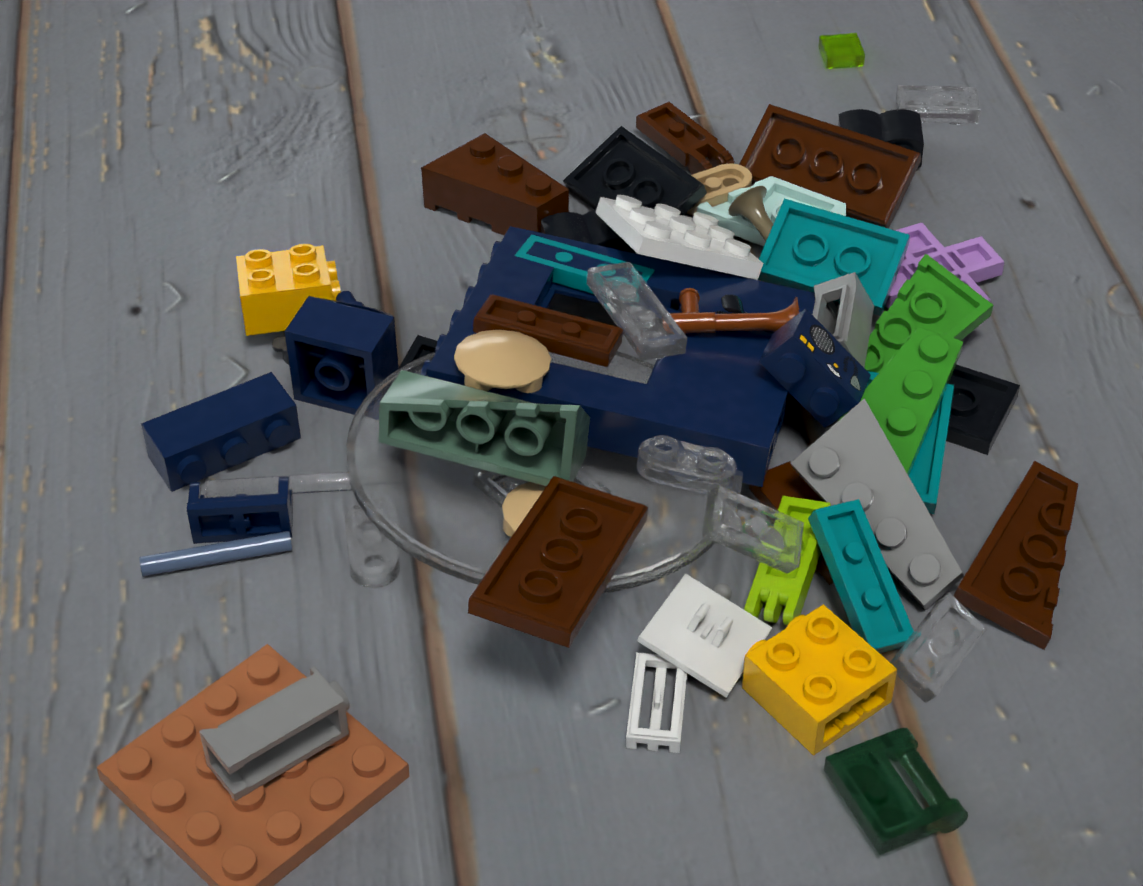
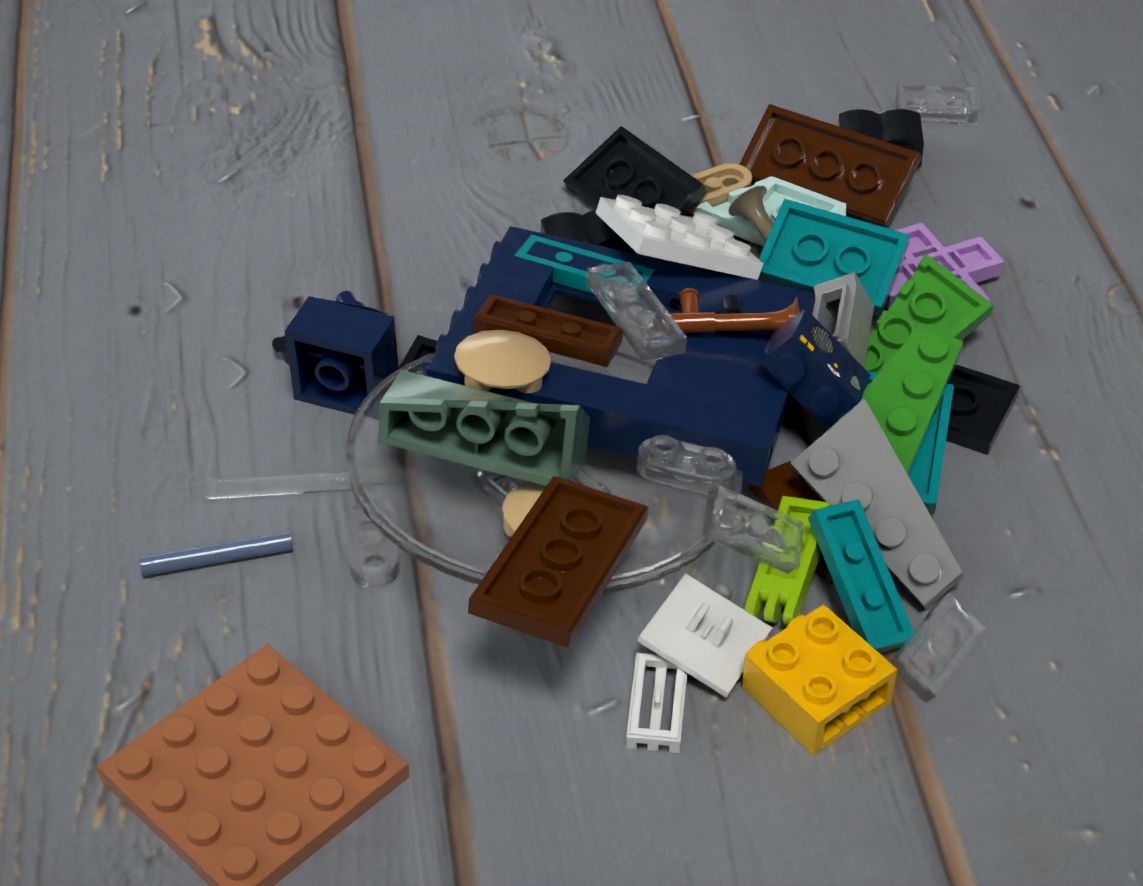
dark blue brick [141,372,301,492] -> none
dark blue hinge [187,476,293,544] -> none
light grey window [199,666,350,801] -> none
yellow brick [236,244,341,336] -> none
reddish brown wedge [421,133,569,236] -> none
reddish brown hinge [636,102,735,175] -> none
clear neon green tile [818,33,865,69] -> none
clear green plate [824,728,968,855] -> none
reddish brown wing [952,461,1078,650] -> none

